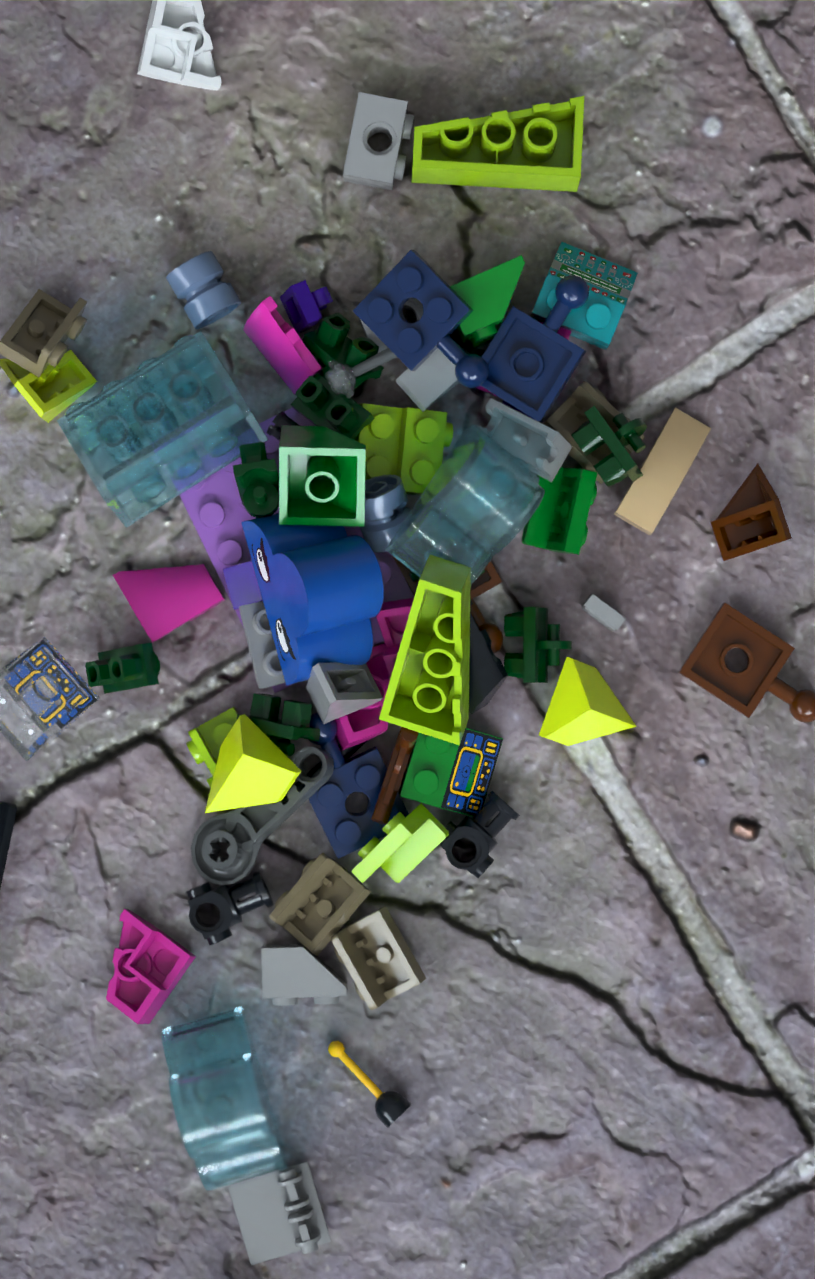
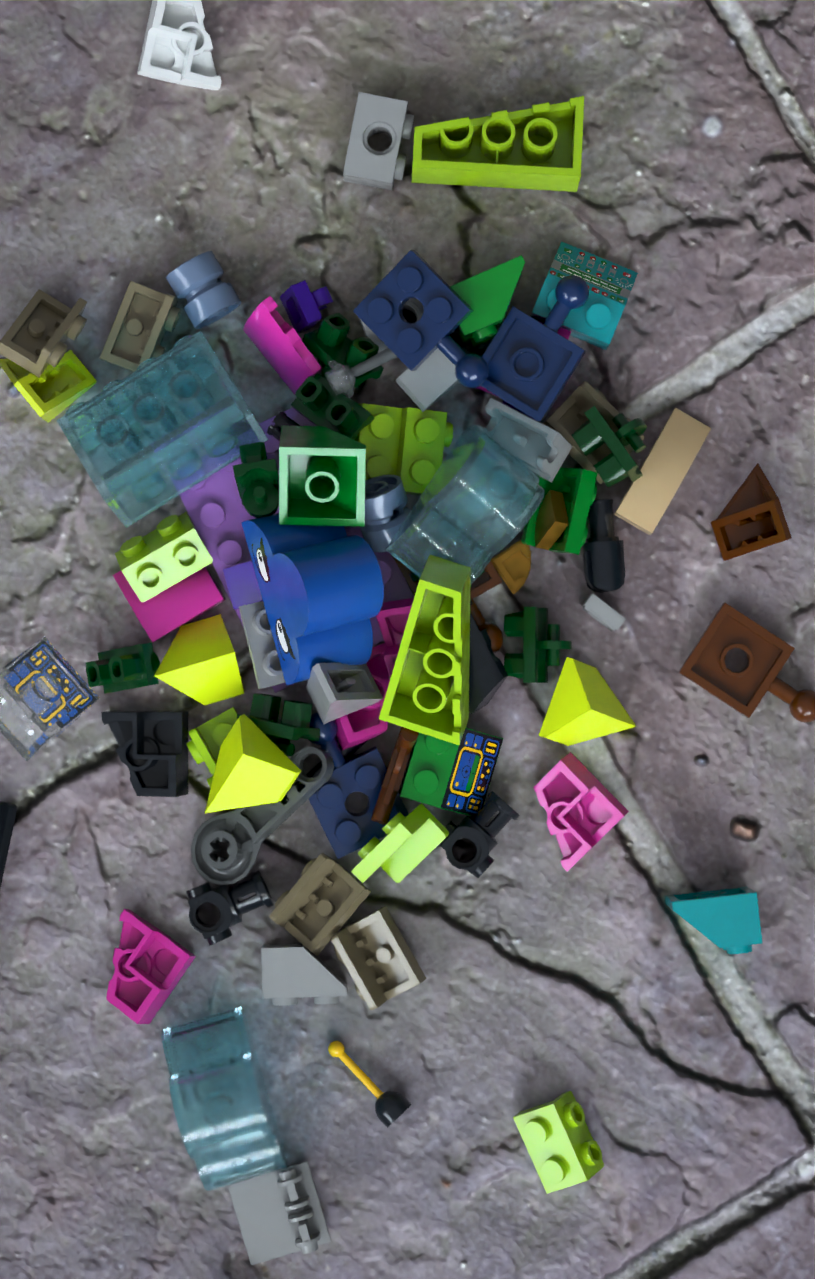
none -> dark tan bracket [100,281,181,378]
none -> black slope [101,711,188,797]
none -> bracket [115,512,213,602]
none -> neon yellow slope [154,614,245,706]
none -> pearl gold tile [491,540,531,595]
none -> lime bracket [513,1091,604,1194]
none -> dark pink slope [533,752,629,872]
none -> pearl gold tile [535,490,569,550]
none -> black arm [582,499,625,593]
none -> teal slope [664,886,762,954]

